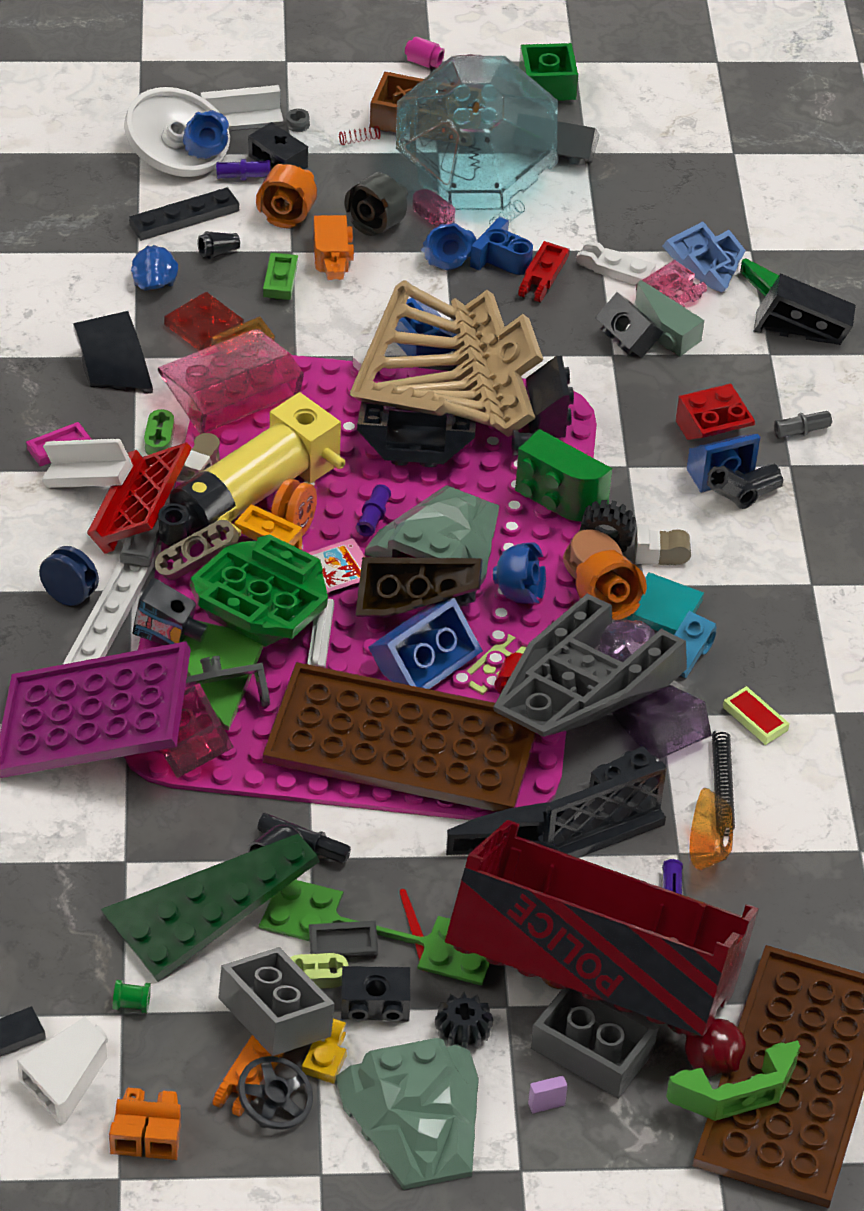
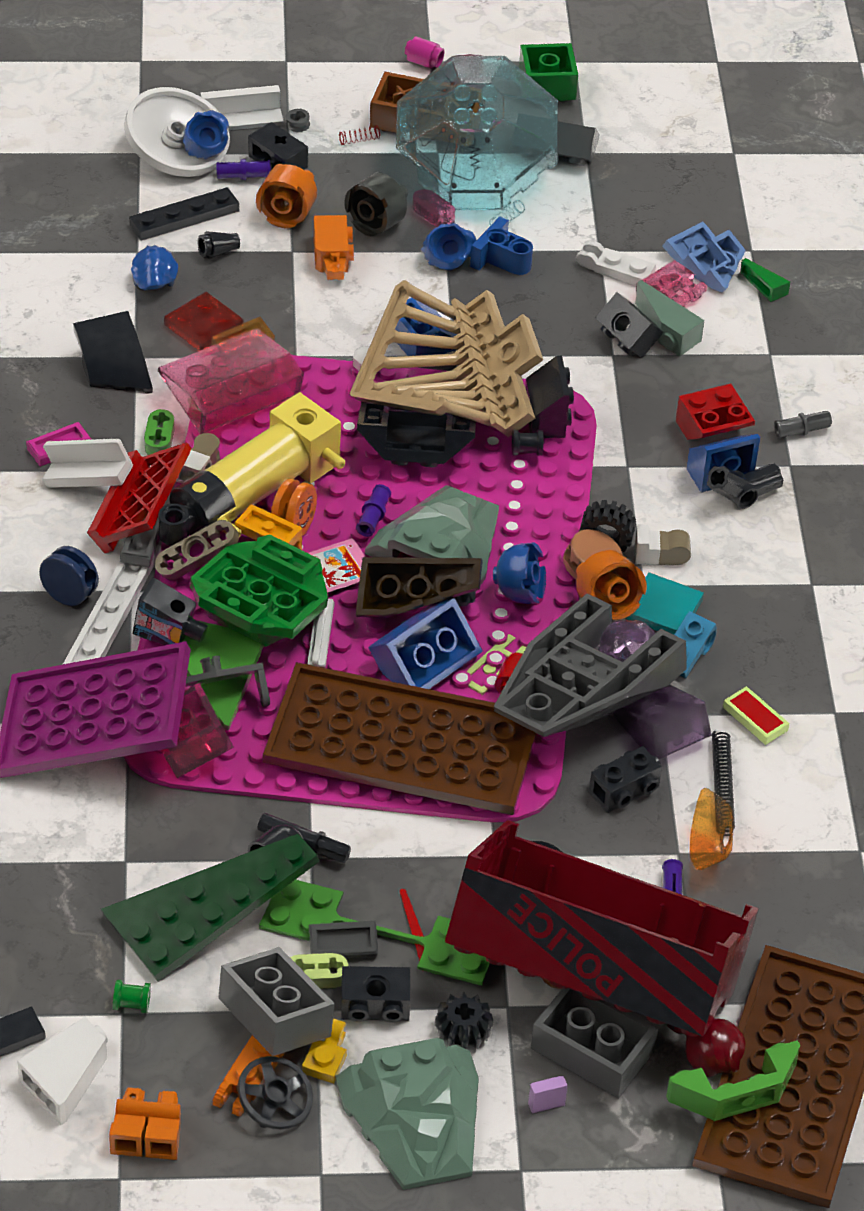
bright green plate [263,253,298,300] -> none
black slope [446,802,575,855] -> none
green brick [515,429,613,522] -> none
red hinge [518,241,570,303] -> none
black fence [537,761,667,858] -> none
black wedge [753,273,856,345] -> none

